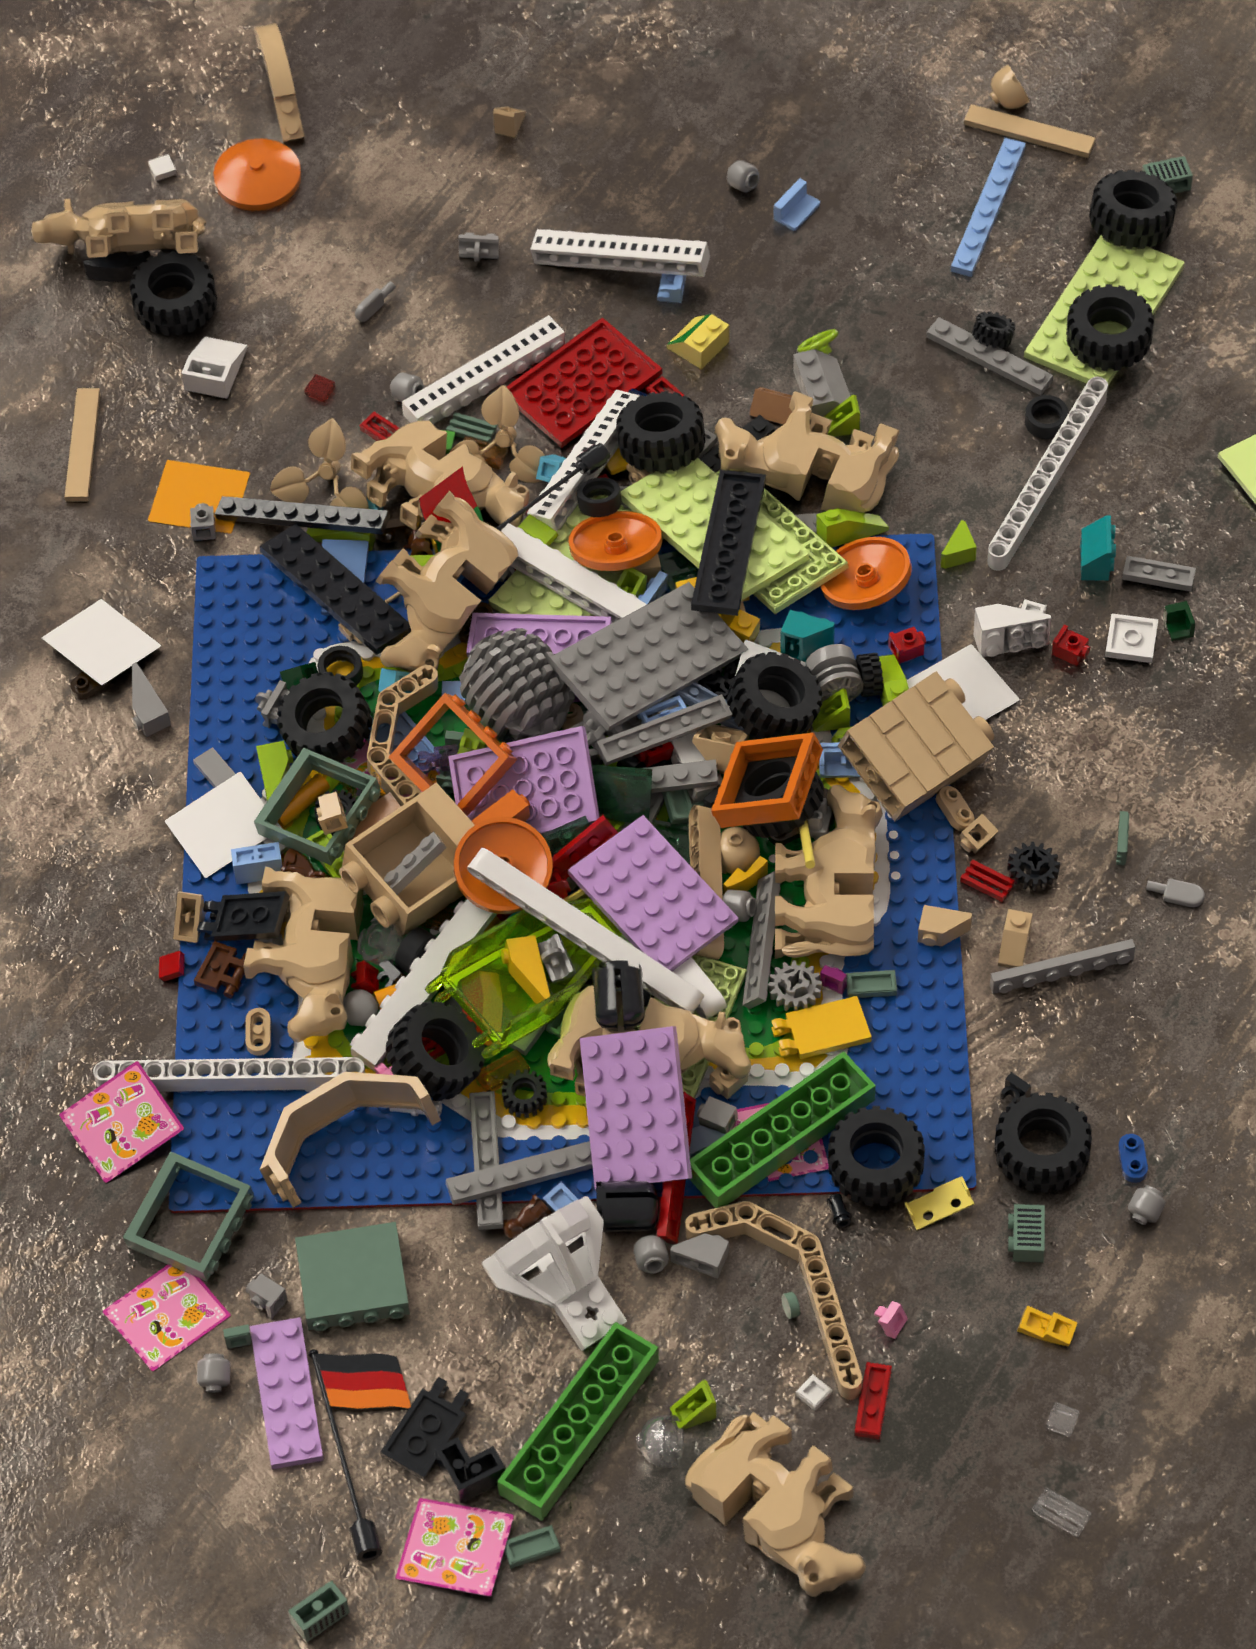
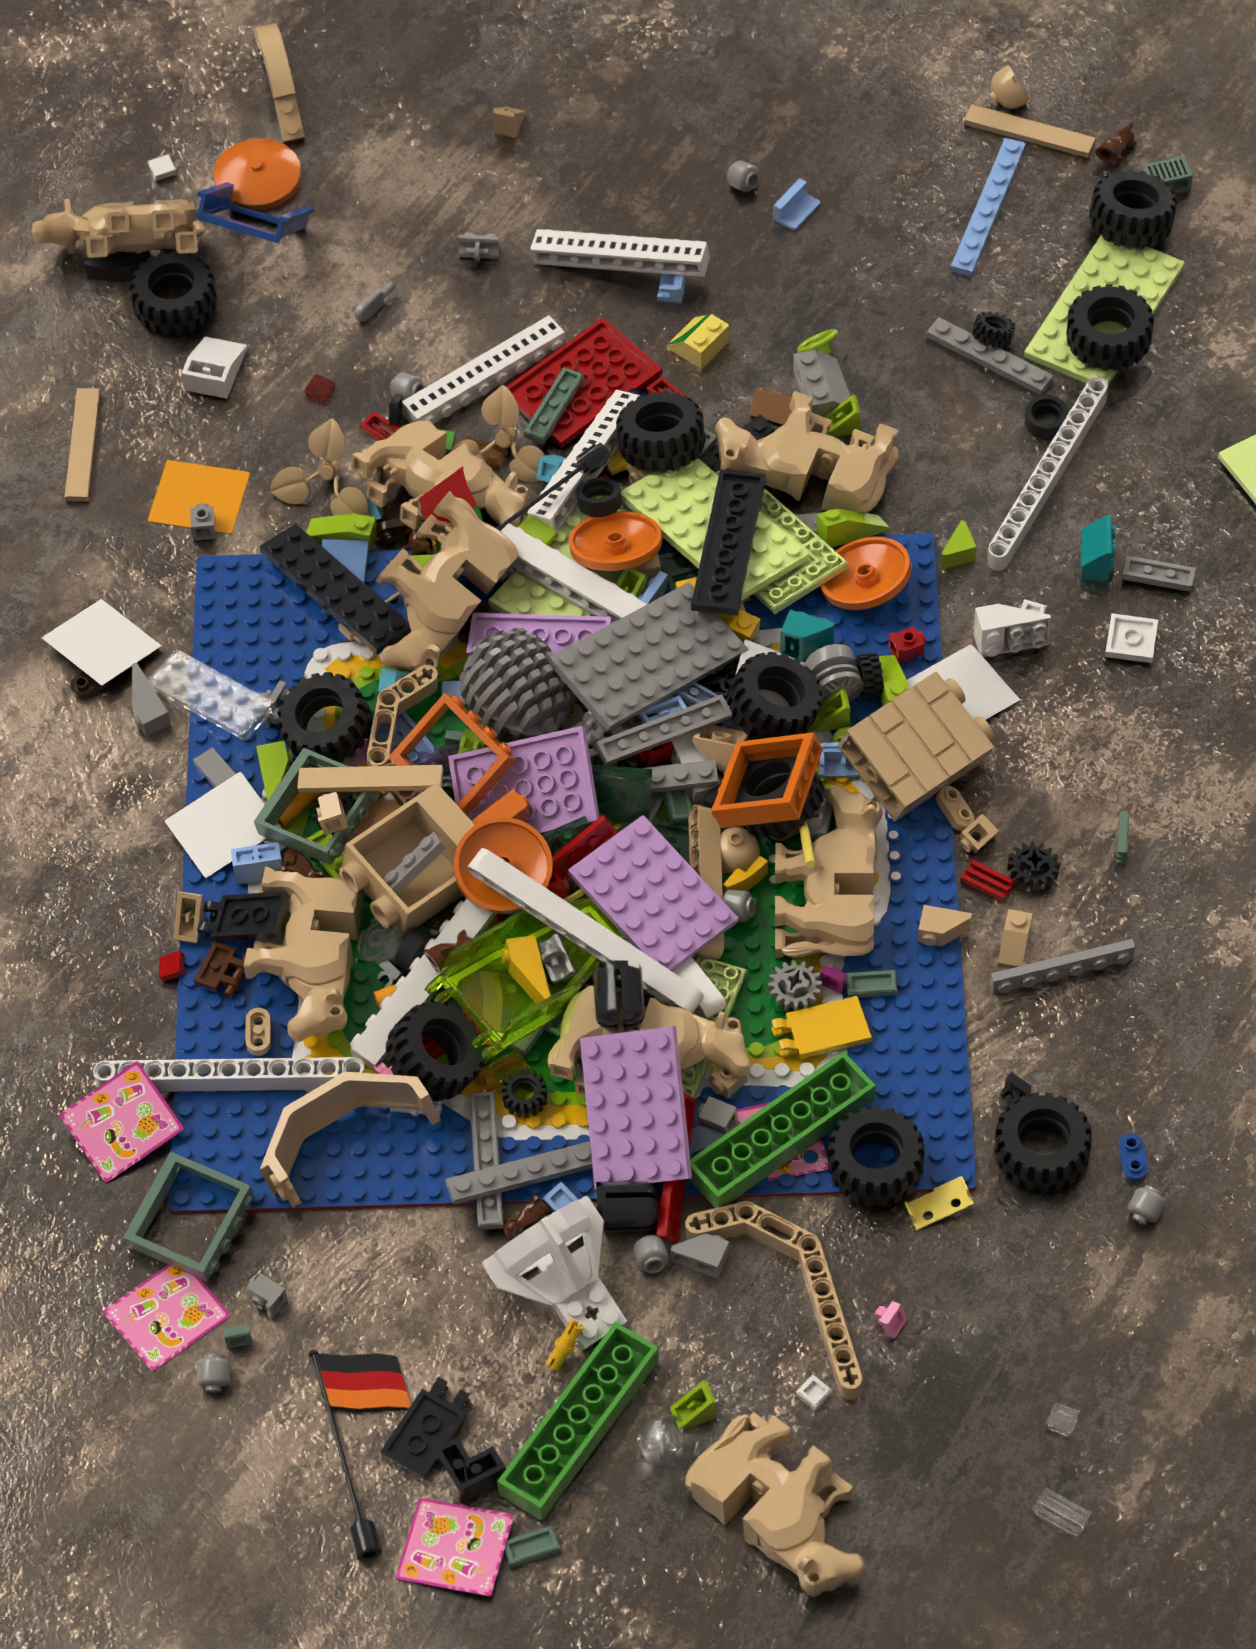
plate [215,496,391,534] -> none
lavender plate [250,1317,324,1469] -> none
dark green panel [280,662,318,689] -> none
sand green brick [288,1580,350,1643] -> none
sand green panel [295,1222,410,1331] -> none
black tyre [317,645,363,686] -> none
light grey hair [343,989,378,1026] -> none
red tile [351,960,379,994] -> none
sand green tile [446,412,497,446] -> none
light grey plate [742,872,781,1009] -> none
sand green tile [781,1292,800,1319] -> none
black pin [826,1194,852,1228] -> none
red tile [854,1362,892,1440] -> none
sand green brick [1008,1204,1045,1262] -> none
yellow slope [1017,1305,1078,1346] -> none
red brick [1052,625,1090,666] -> none
light grey piece [1146,879,1205,907] -> none
dark green panel [1163,601,1195,641] -> none
none -> clear plate [148,649,276,741]
none -> blue piece [197,182,315,243]
none -> tan tile [297,765,443,793]
none -> black tile [389,394,403,424]
none -> reddish brown animal [424,930,479,976]
none -> sand green tile [523,367,584,445]
none -> yellow pin [546,1319,584,1371]
none -> reddish brown animal [1095,122,1137,166]

